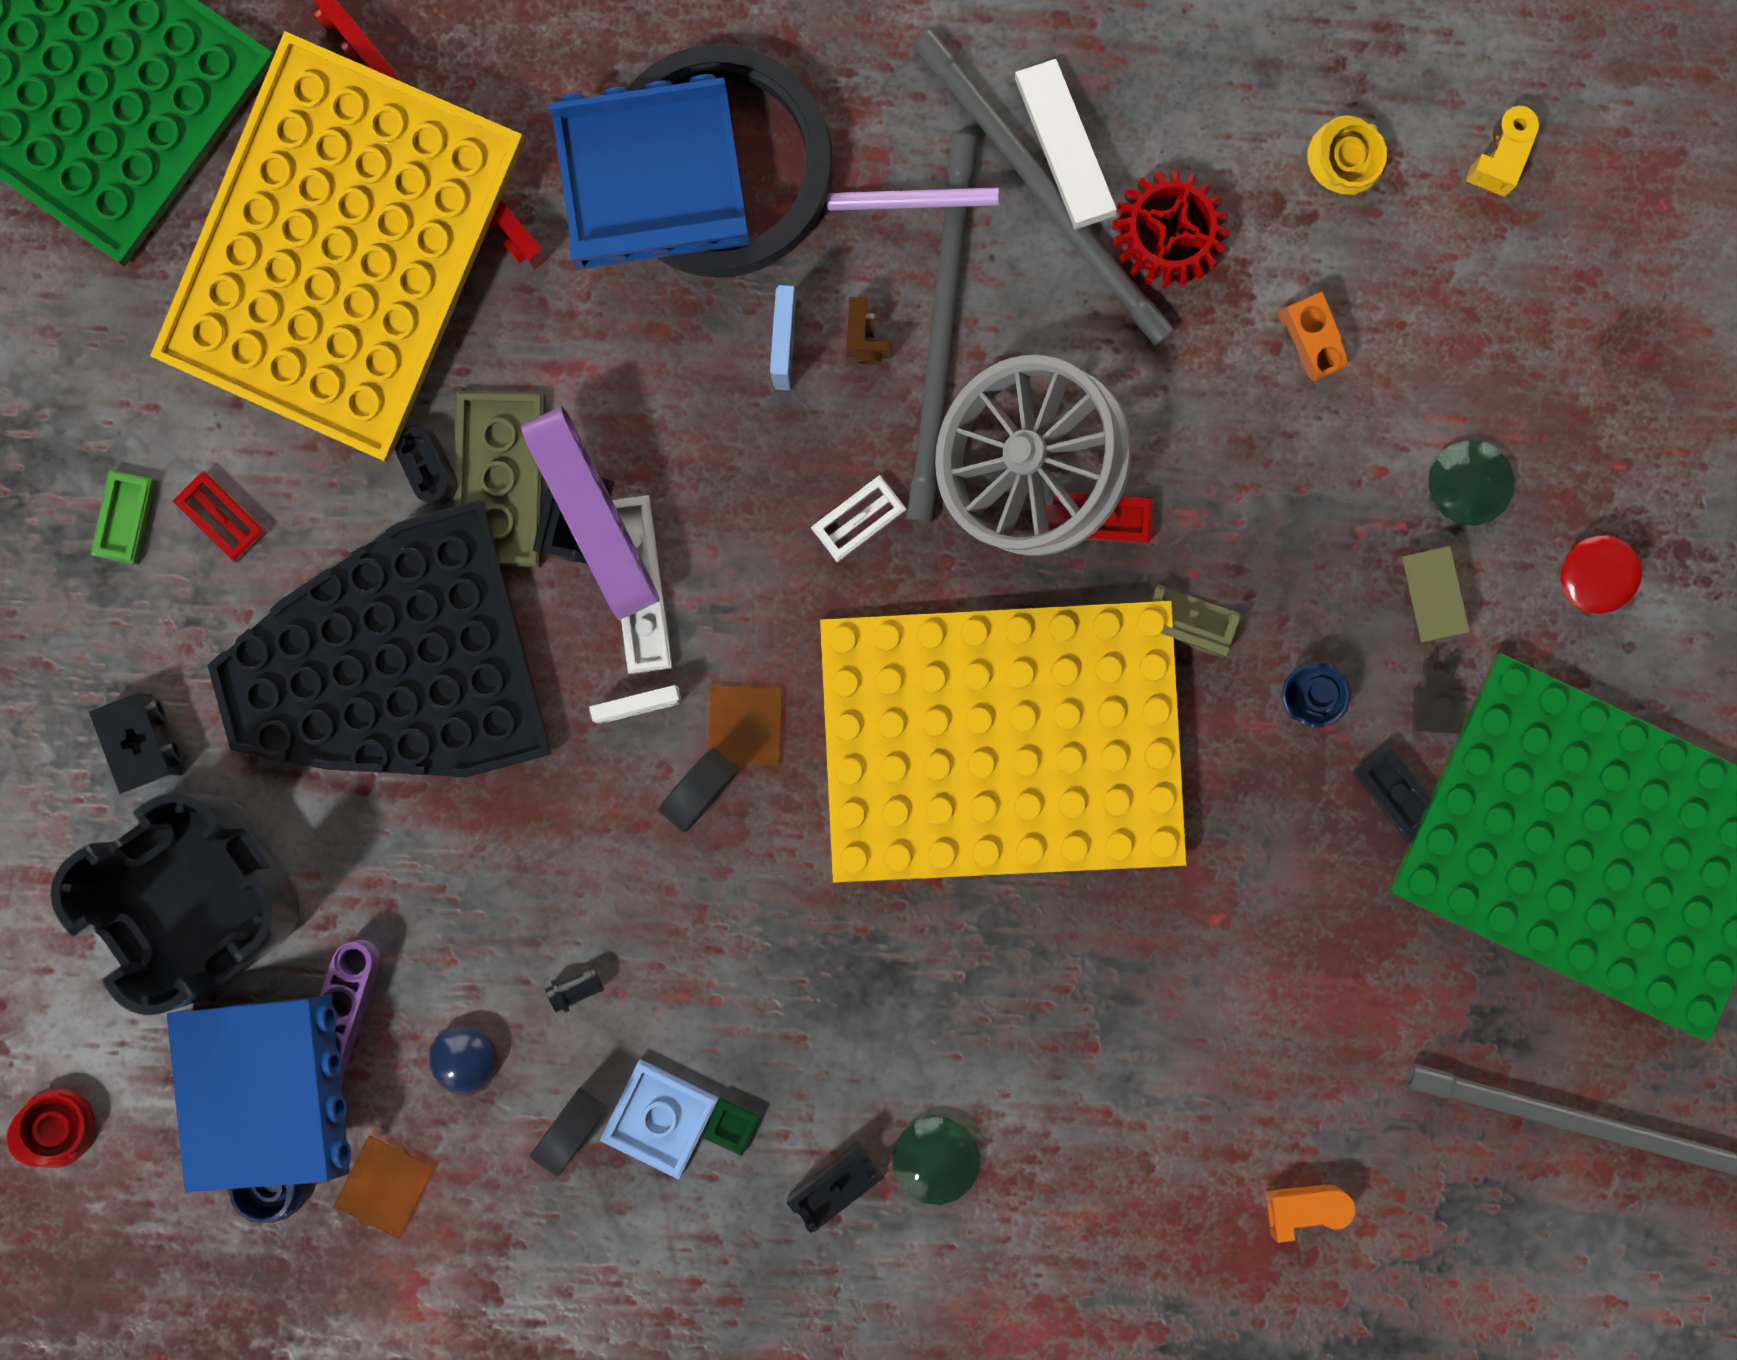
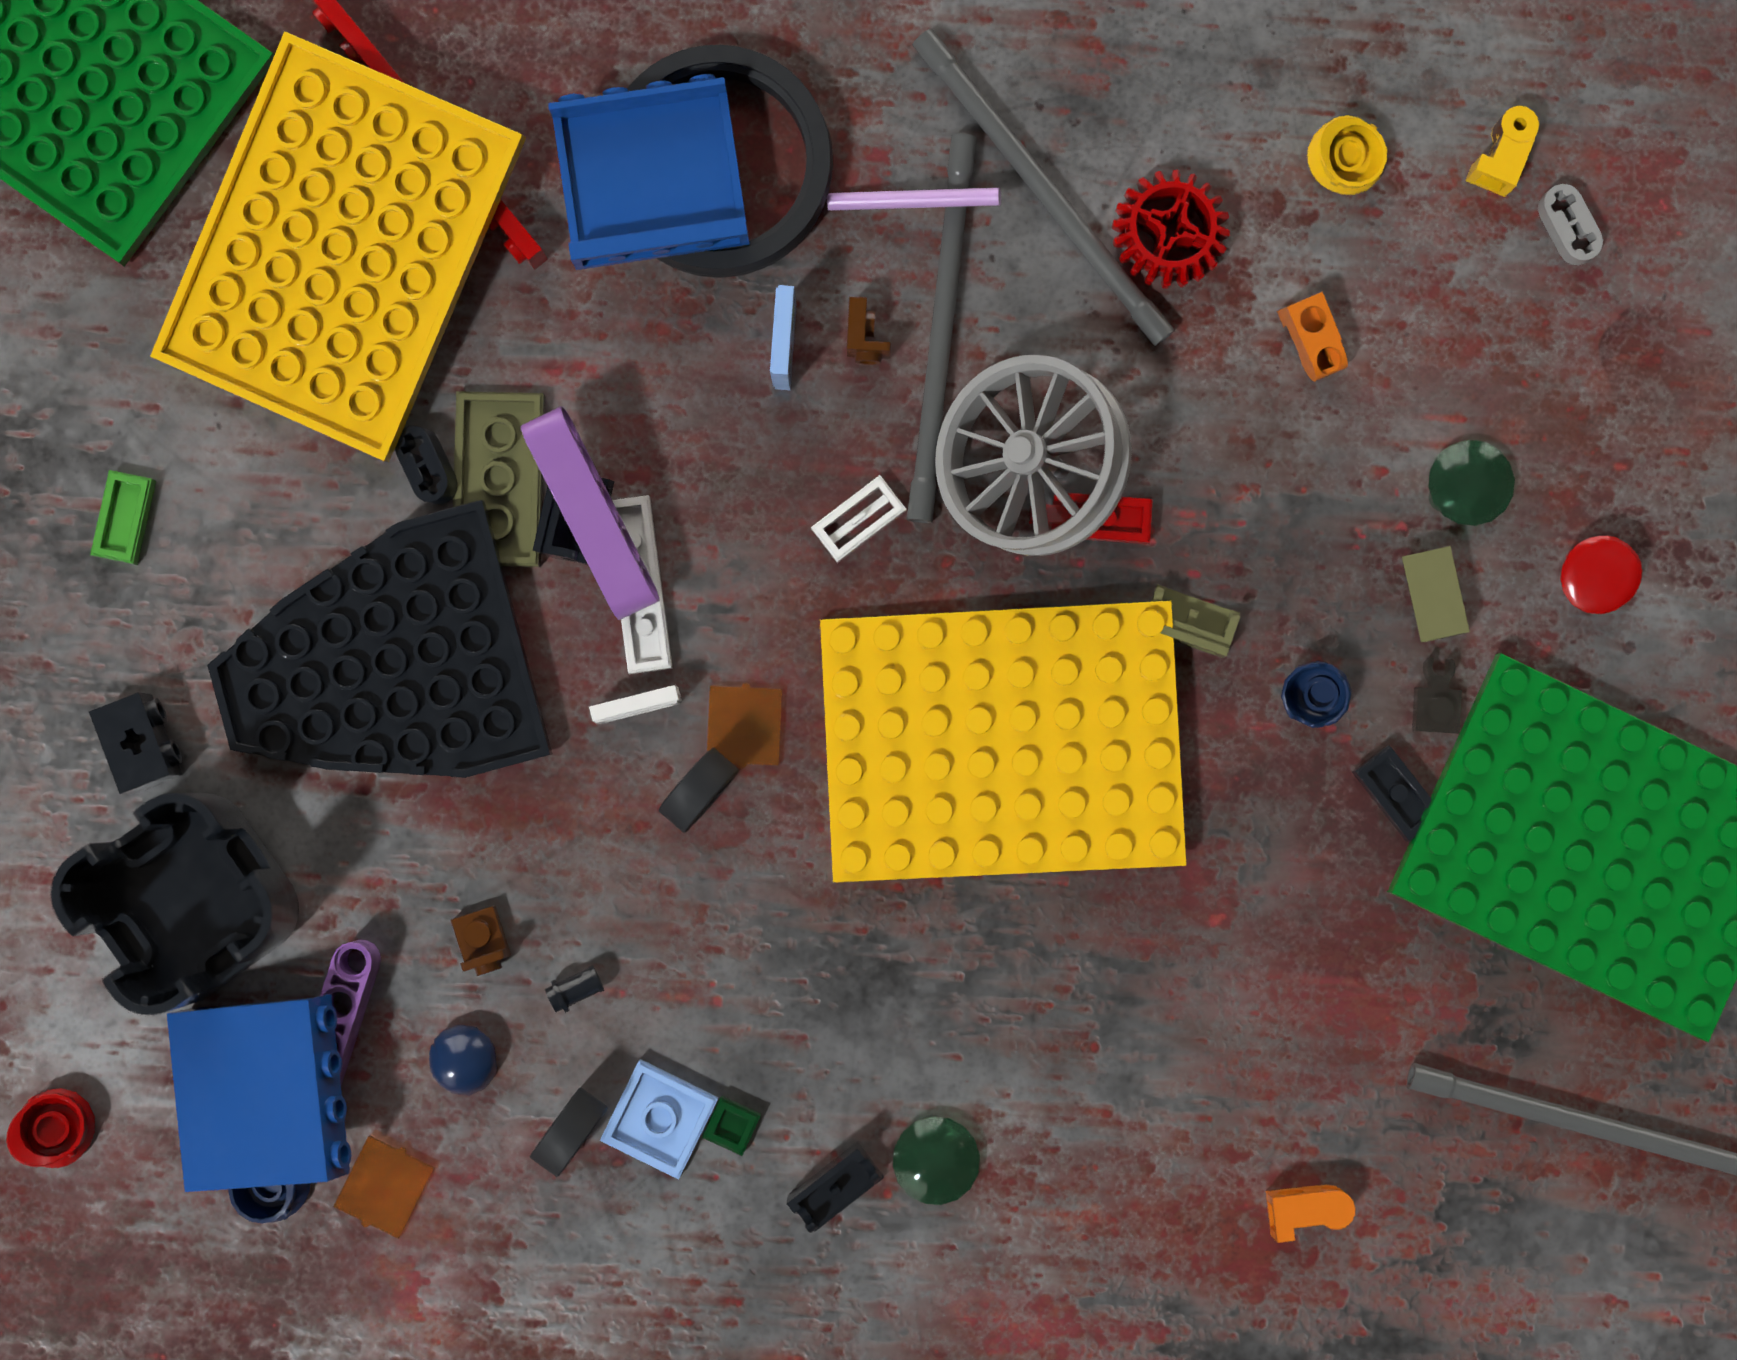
red tile [172,470,268,563] -> none
white tile [1015,59,1117,229] -> none
none -> reddish brown bracket [451,905,511,976]
none -> light grey beam [1538,184,1603,265]

